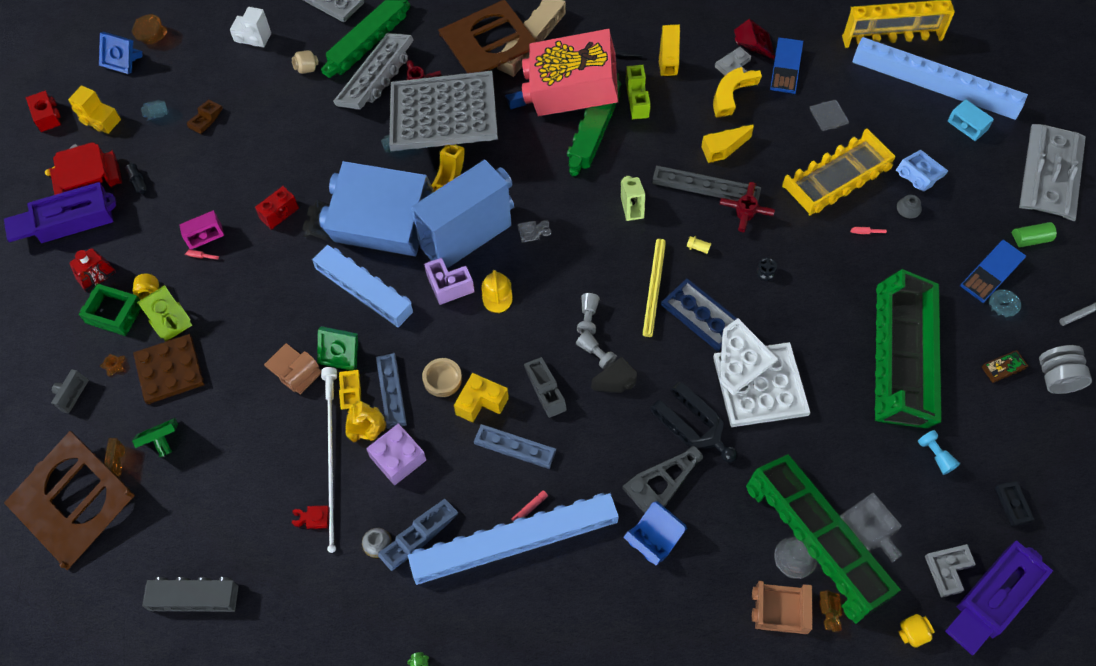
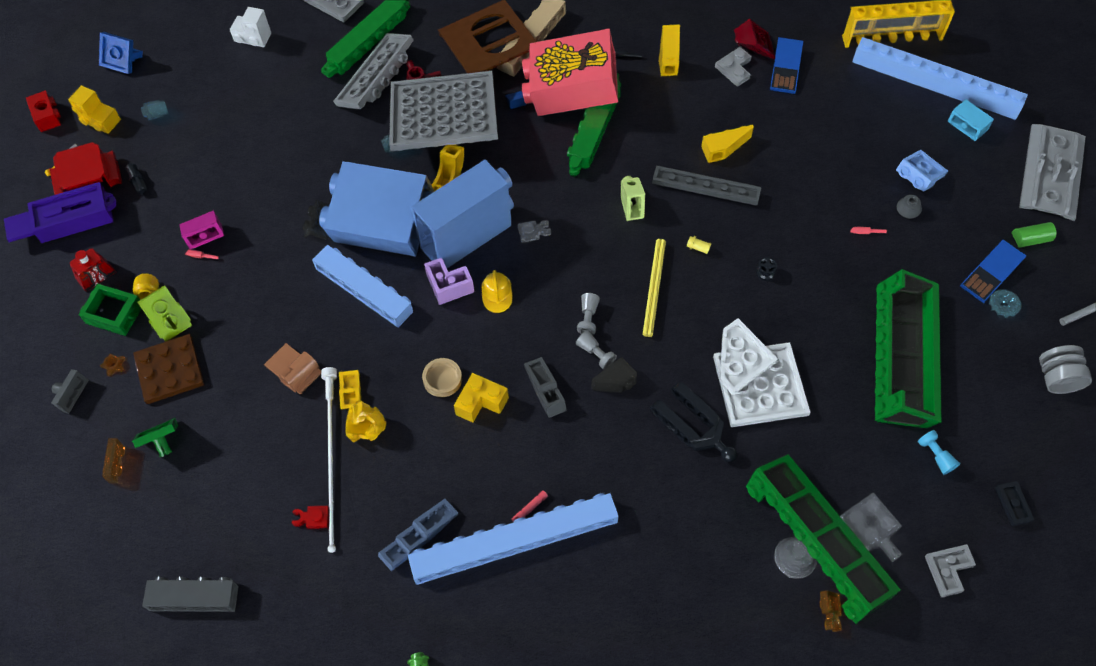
reddish brown door [4,431,135,571] -> none
clear orange hat [132,14,167,44] -> none
reddish brown slope [187,99,222,134] -> none
red brick [255,186,299,229] -> none
tan head [292,50,318,74] -> none
green tile [317,326,358,371] -> none
light grey piece [362,528,392,558] -> none
lavender brick [366,423,426,486] -> none
sand blue tile [376,353,407,429] -> none
sand blue tile [474,424,556,469] -> none
dark grey plate [622,446,703,514] -> none
bracket [624,501,687,565] -> none
lime arch [625,65,650,119] -> none
dark blue piece [661,279,745,352] -> none
yellow arch [713,67,762,117] -> none
dark red bar [720,182,775,232] -> none
nougat panel [752,581,812,634] -> none
window [782,129,895,216] -> none
clear piece [810,100,849,131] -> none
yellow head [898,614,935,648] -> none
dark purple piece [945,540,1053,655] -> none
tile [982,350,1028,383] -> none

